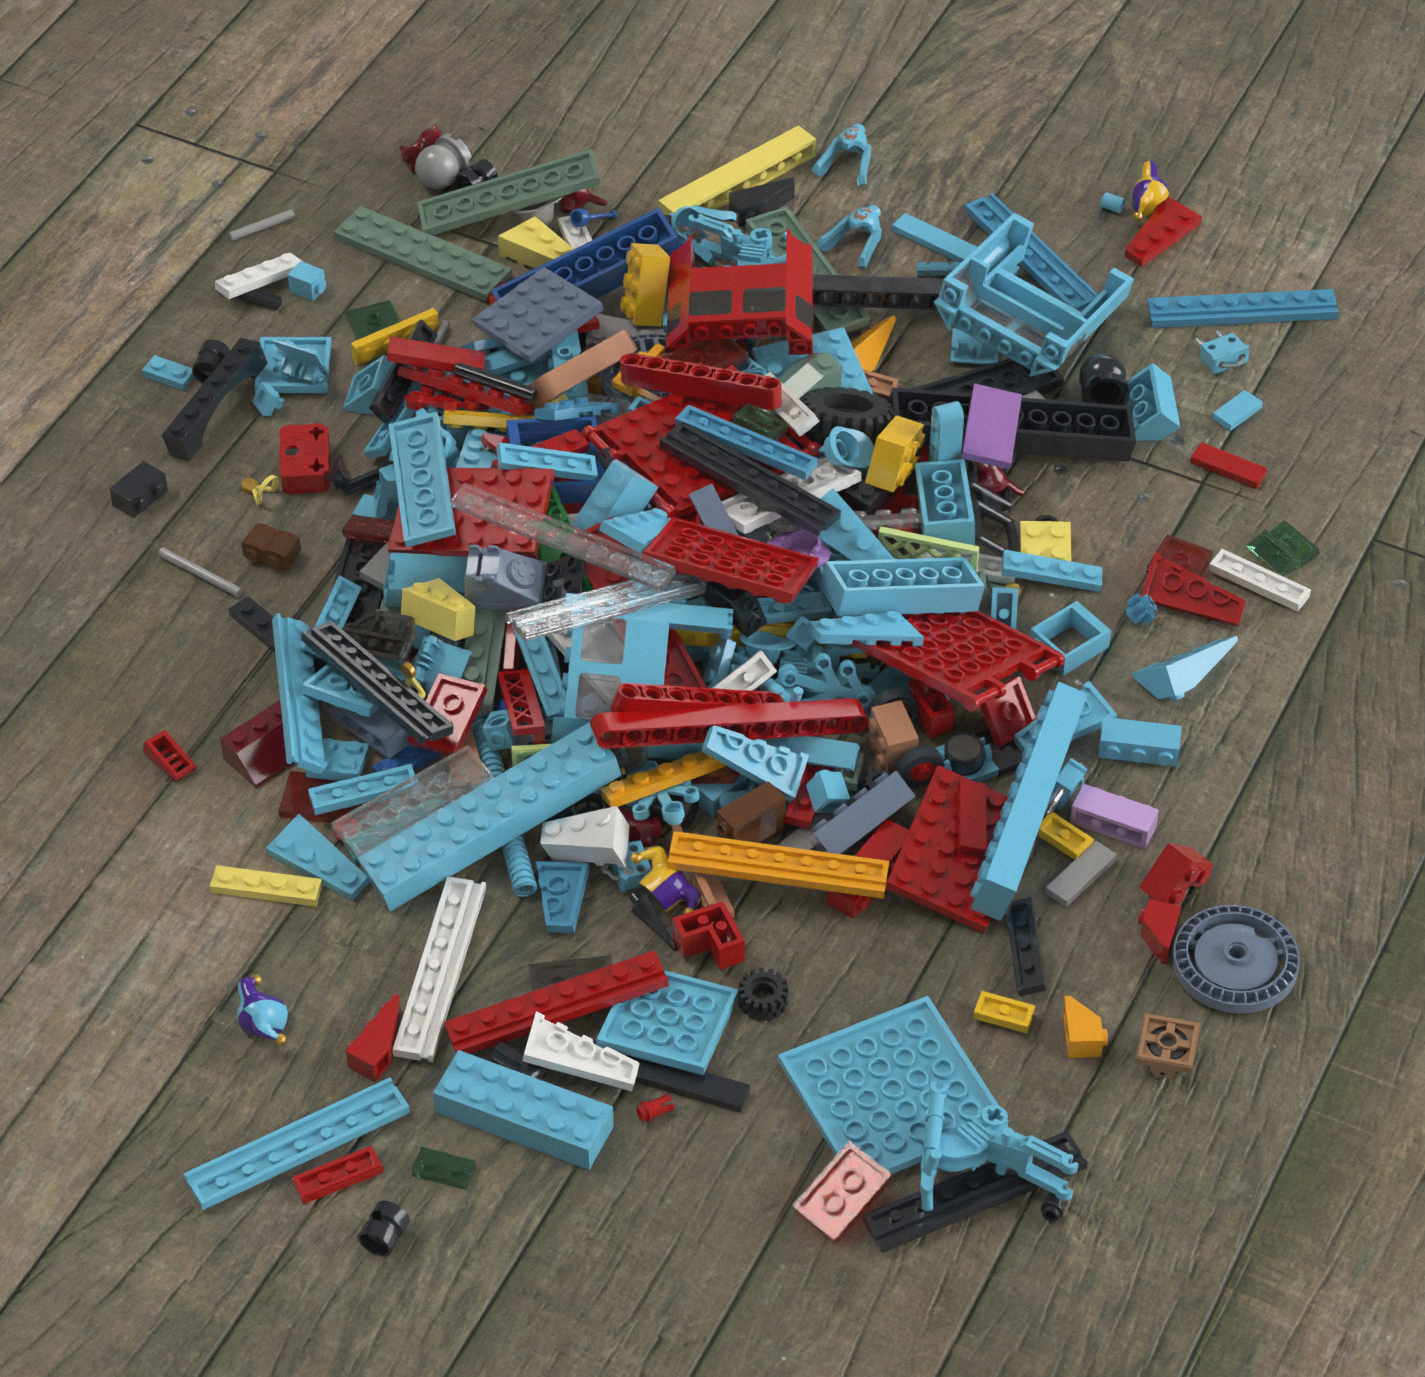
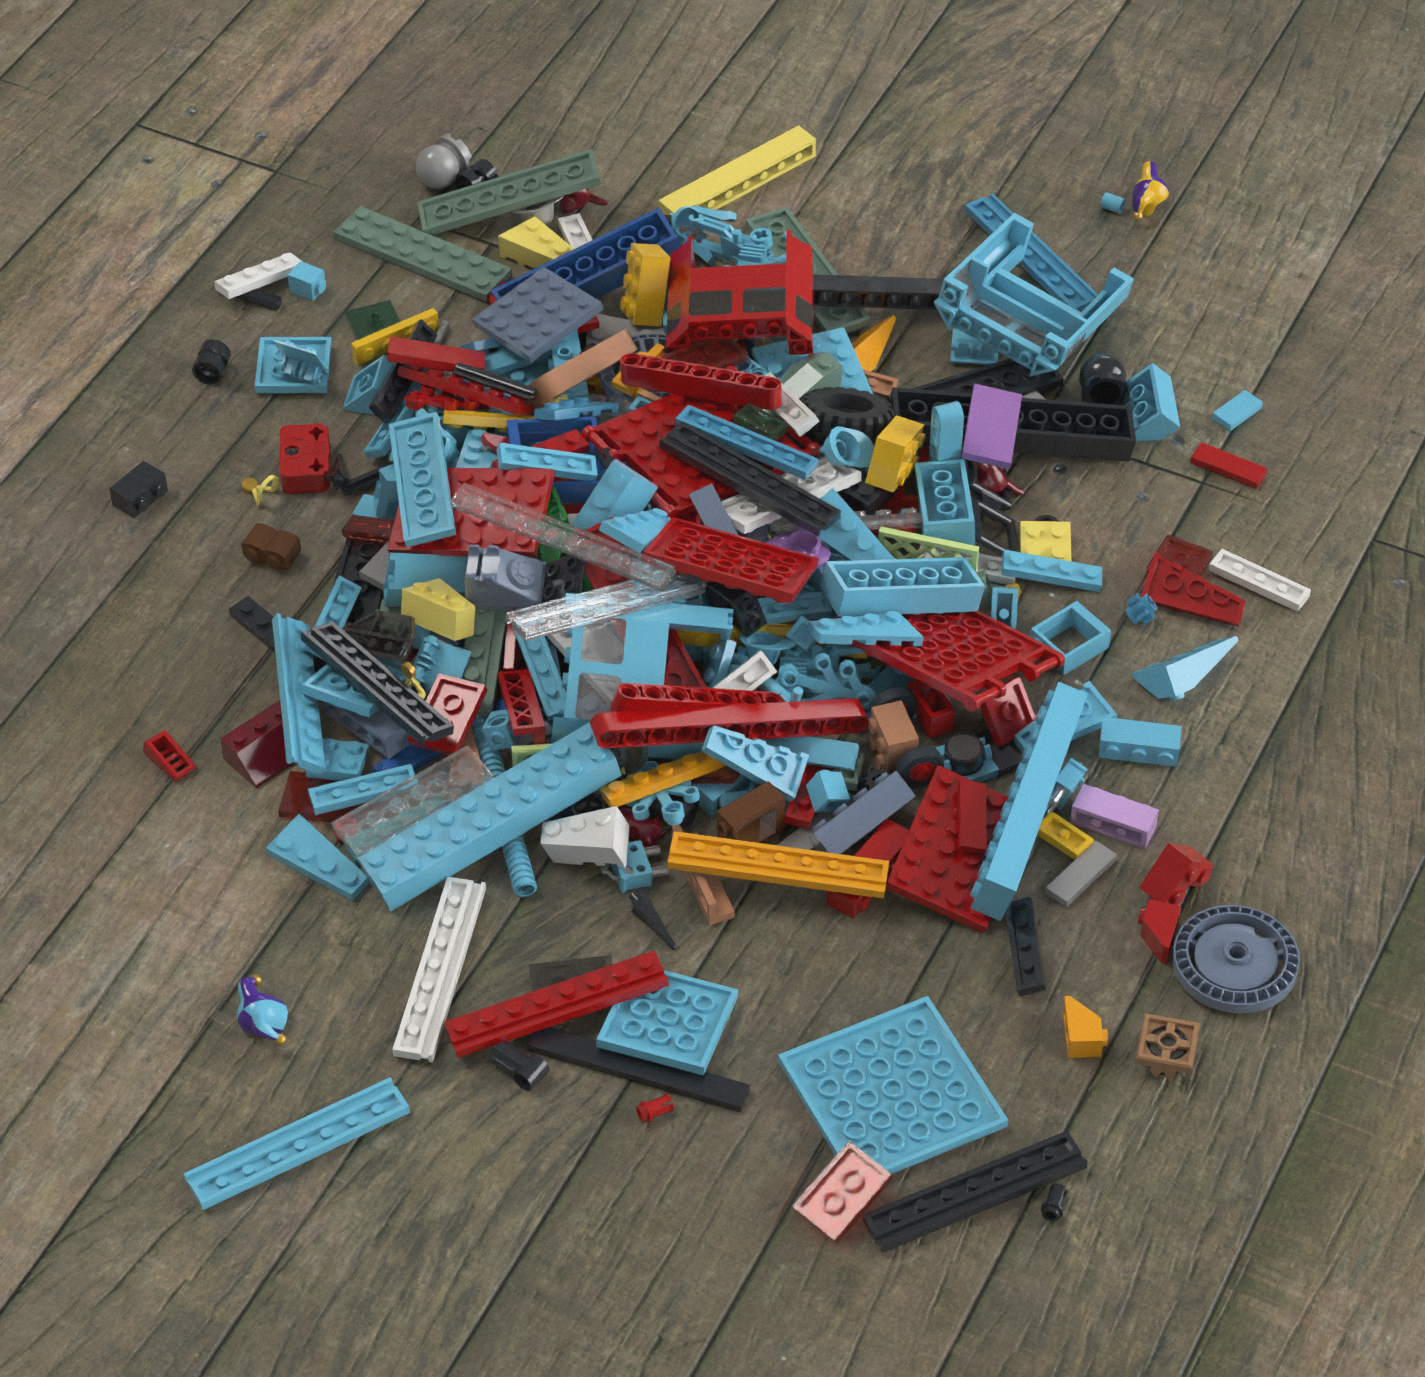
medium azure plate [142,355,195,391] -> none
light grey bar [158,547,243,597] -> none
black arch [162,338,268,461] -> none
light yellow plate [210,865,322,907] -> none
light grey bar [229,209,295,241] -> none
medium azure tile [252,382,285,416] -> none
red tile [291,1145,384,1205] -> none
red slope [346,994,401,1082] -> none
black wheel [357,1200,410,1257] -> none
dark red animal [400,124,442,173] -> none
clear green plate [412,1147,476,1190] -> none
medium azure brick [433,1050,614,1170] -> none
white wing [522,1011,639,1091] -> none
dark azure wing [536,861,590,933] -> none
blue hinge [570,208,617,227] -> none
piece [631,846,702,914] -> none
red brick [672,901,745,970] -> none
black slope [729,177,795,227] -> none
black tyre [738,968,788,1021] -> none
medium azure piece [811,124,871,186] -> none
medium azure piece [816,204,882,268] -> none
medium azure tile [892,213,1020,276] -> none
medium azure axle [916,262,962,276] -> none
medium azure piece [920,1081,1078,1211] -> none
yellow plate [973,991,1035,1033] -> none
red wing [1124,196,1202,267] -> none
dark azure plate [1147,289,1339,328] -> none
medium azure piece [1195,330,1249,374] -> none
clear green slope [1247,520,1320,576] -> none

